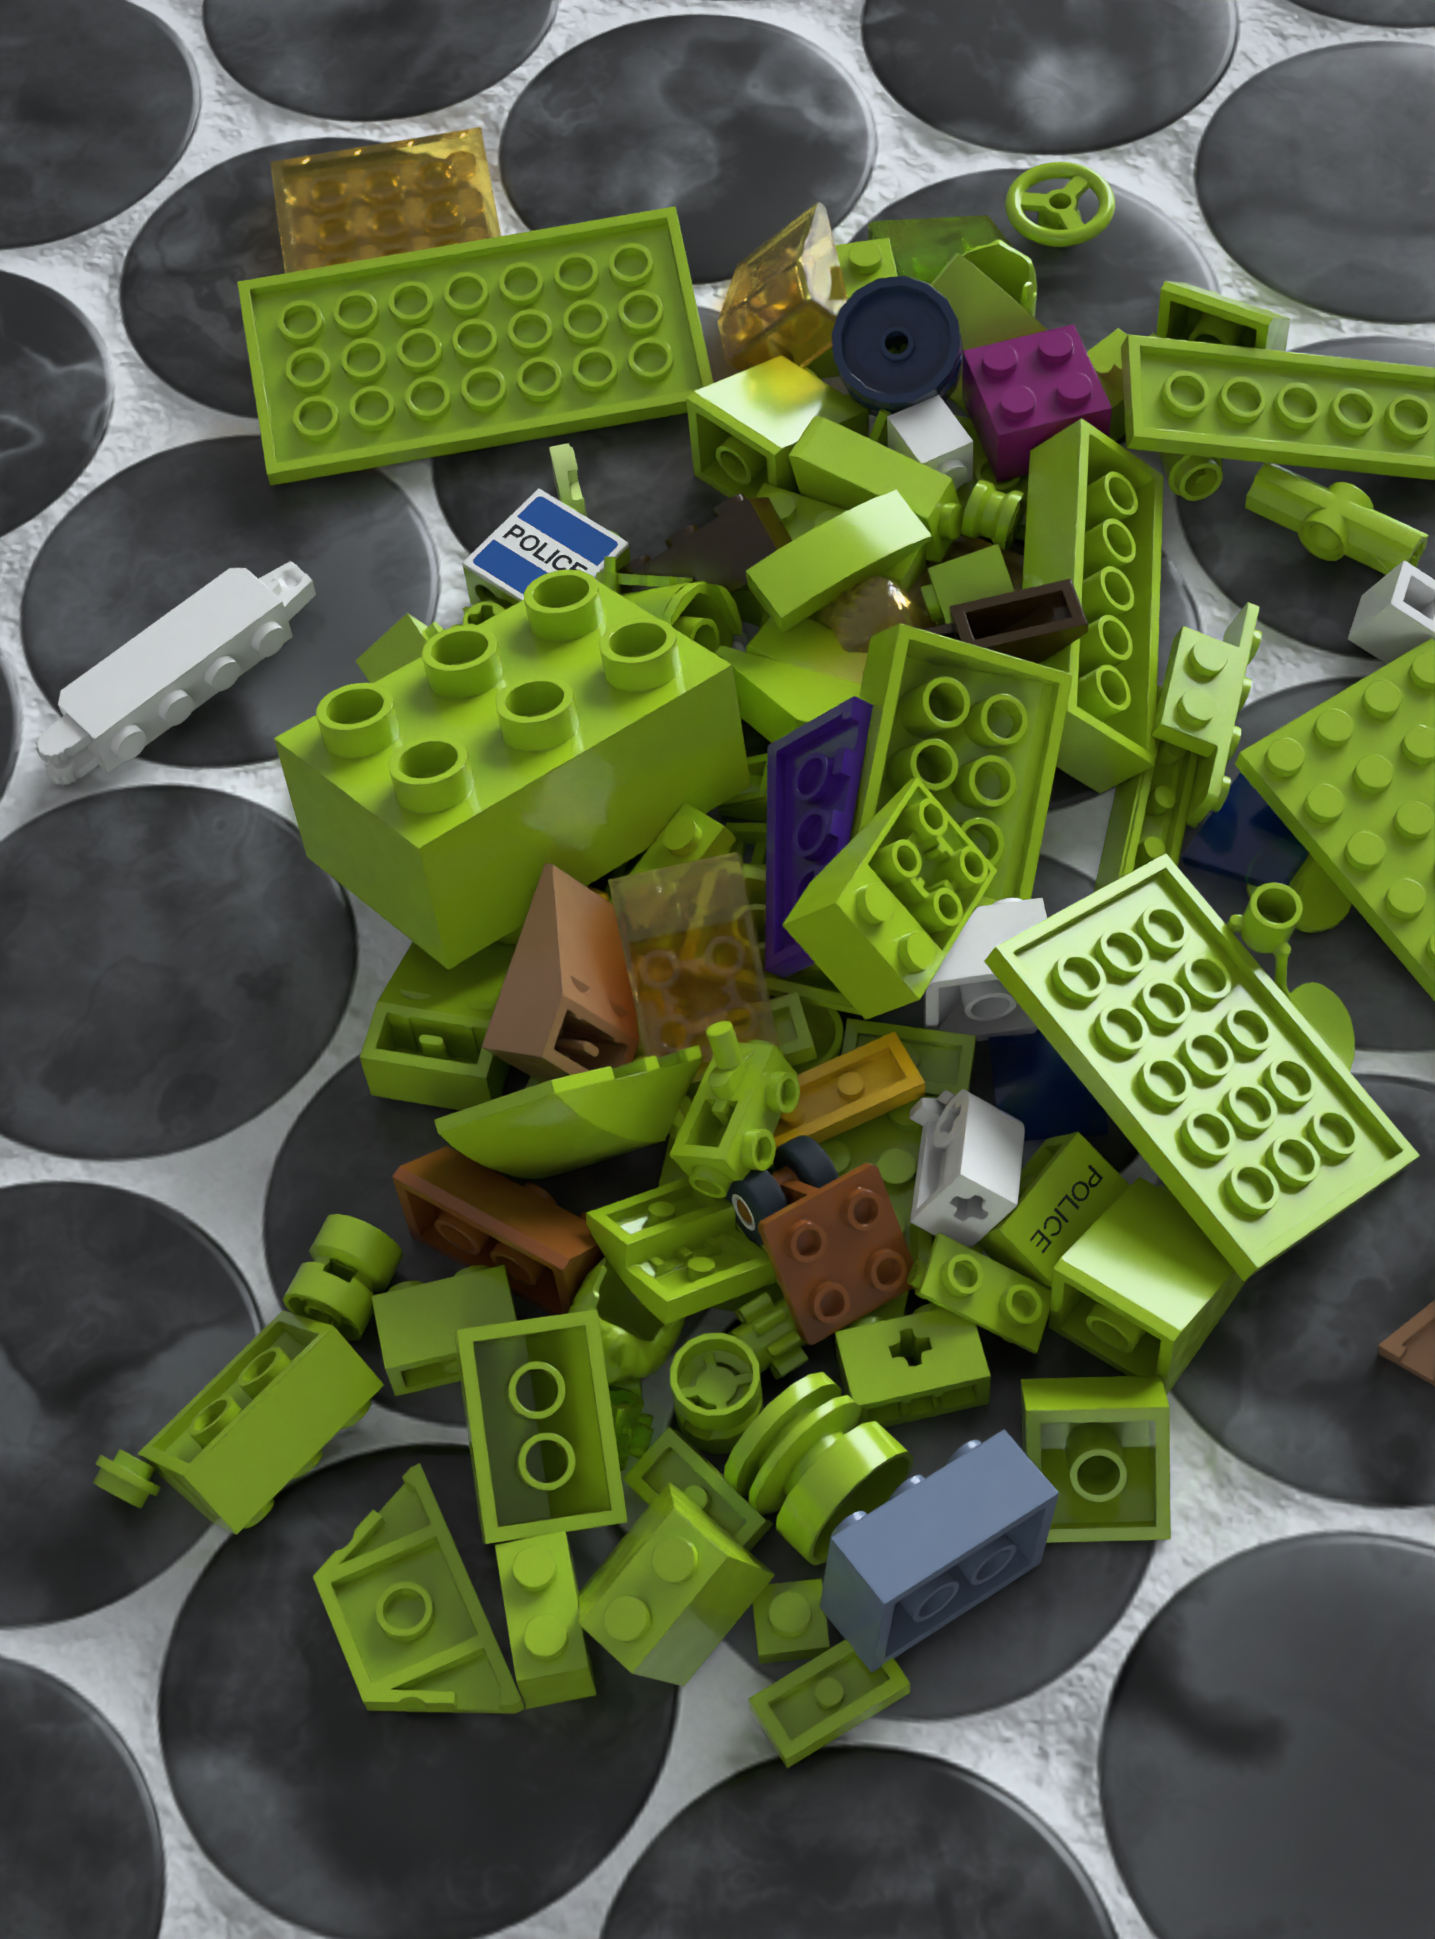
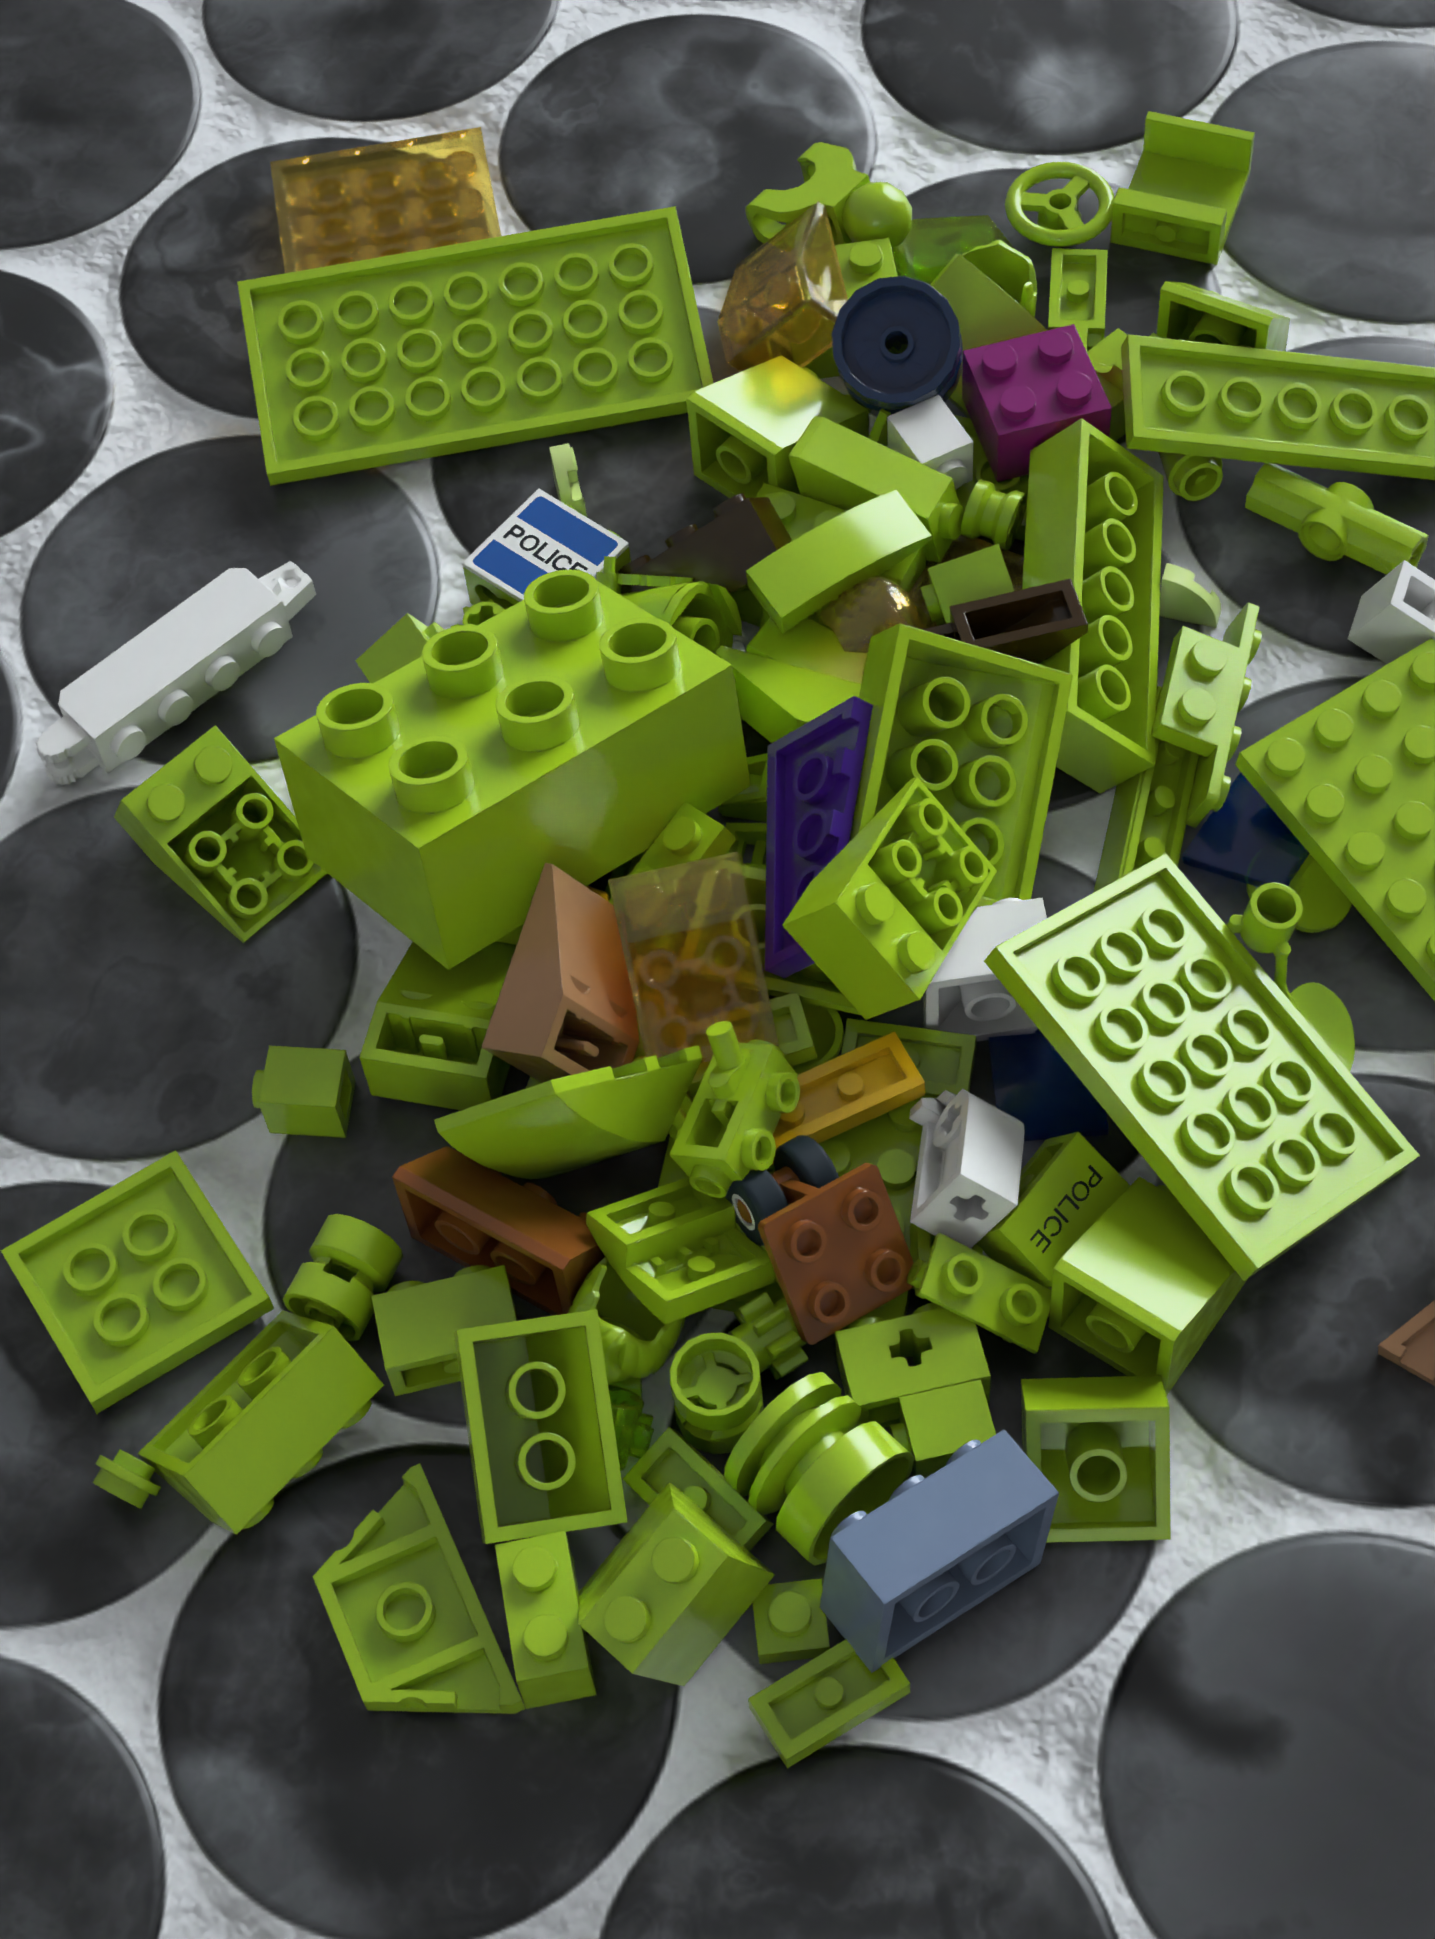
none -> lime plate [1,1150,274,1414]
none -> lime slope [114,725,328,943]
none -> lime brick [252,1045,356,1138]
none -> lime piece [745,142,912,254]
none -> lime brick [889,1379,996,1478]
none -> lime hinge [1048,248,1108,352]
none -> lime panel [1110,111,1255,265]
none -> yellowish green tile [1159,563,1221,628]

